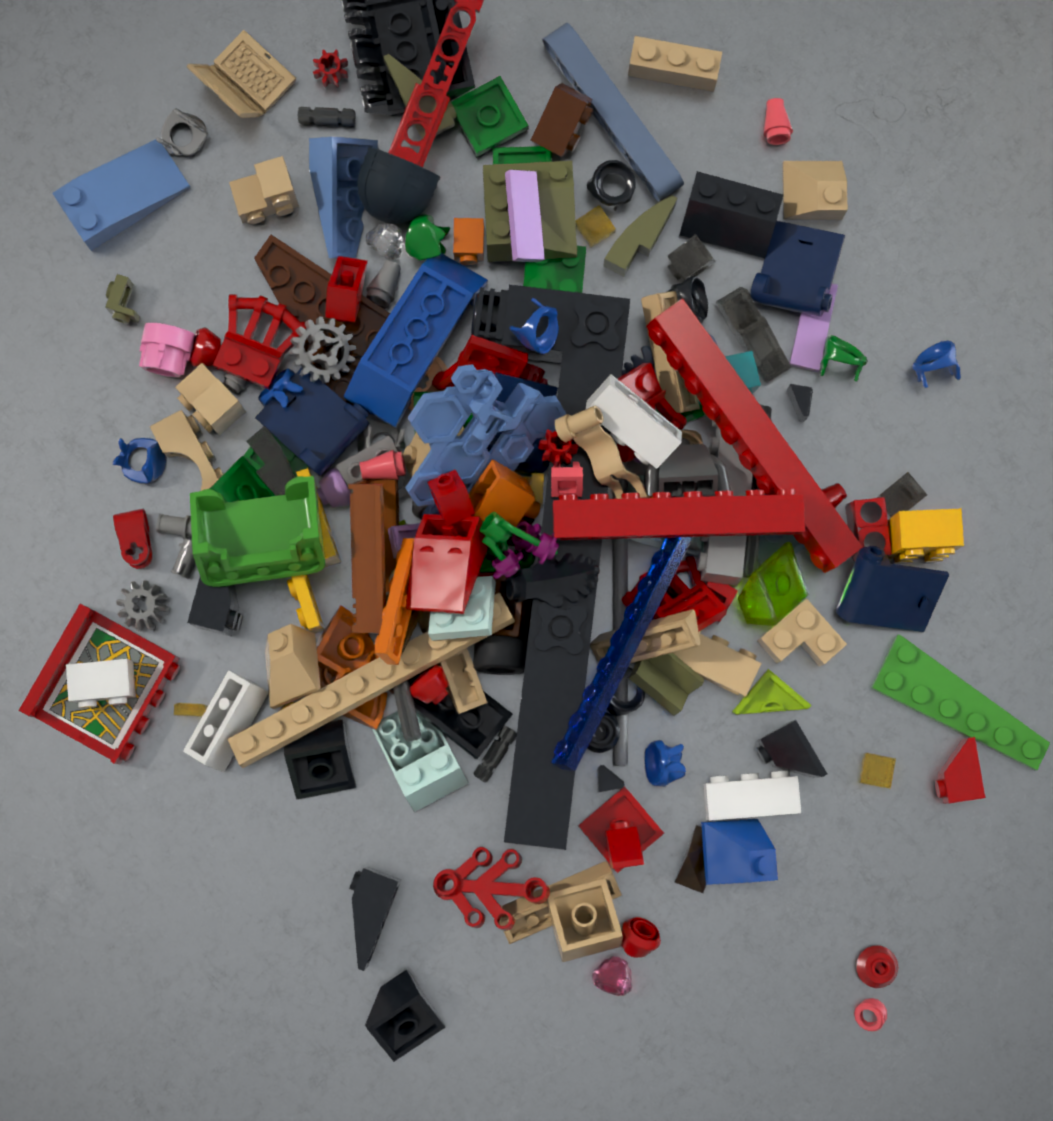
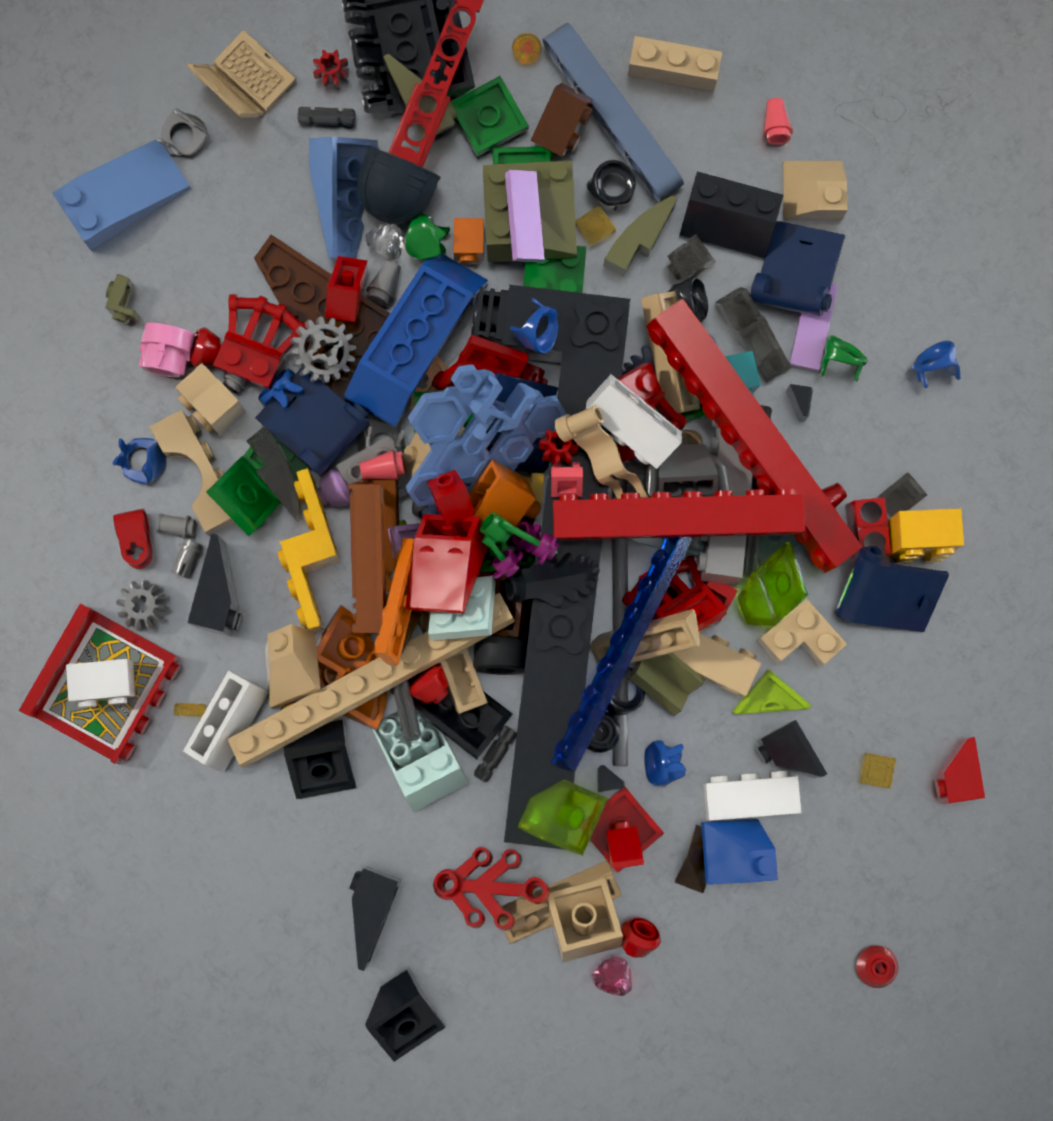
bright green windscreen [190,476,325,587] -> none
tan brick [229,156,299,224] -> none
coral piece [854,998,887,1032] -> none
bright green wing [871,634,1050,771] -> none
none -> clear yellow tile [512,33,542,65]
none -> clear neon green slope [518,779,608,856]

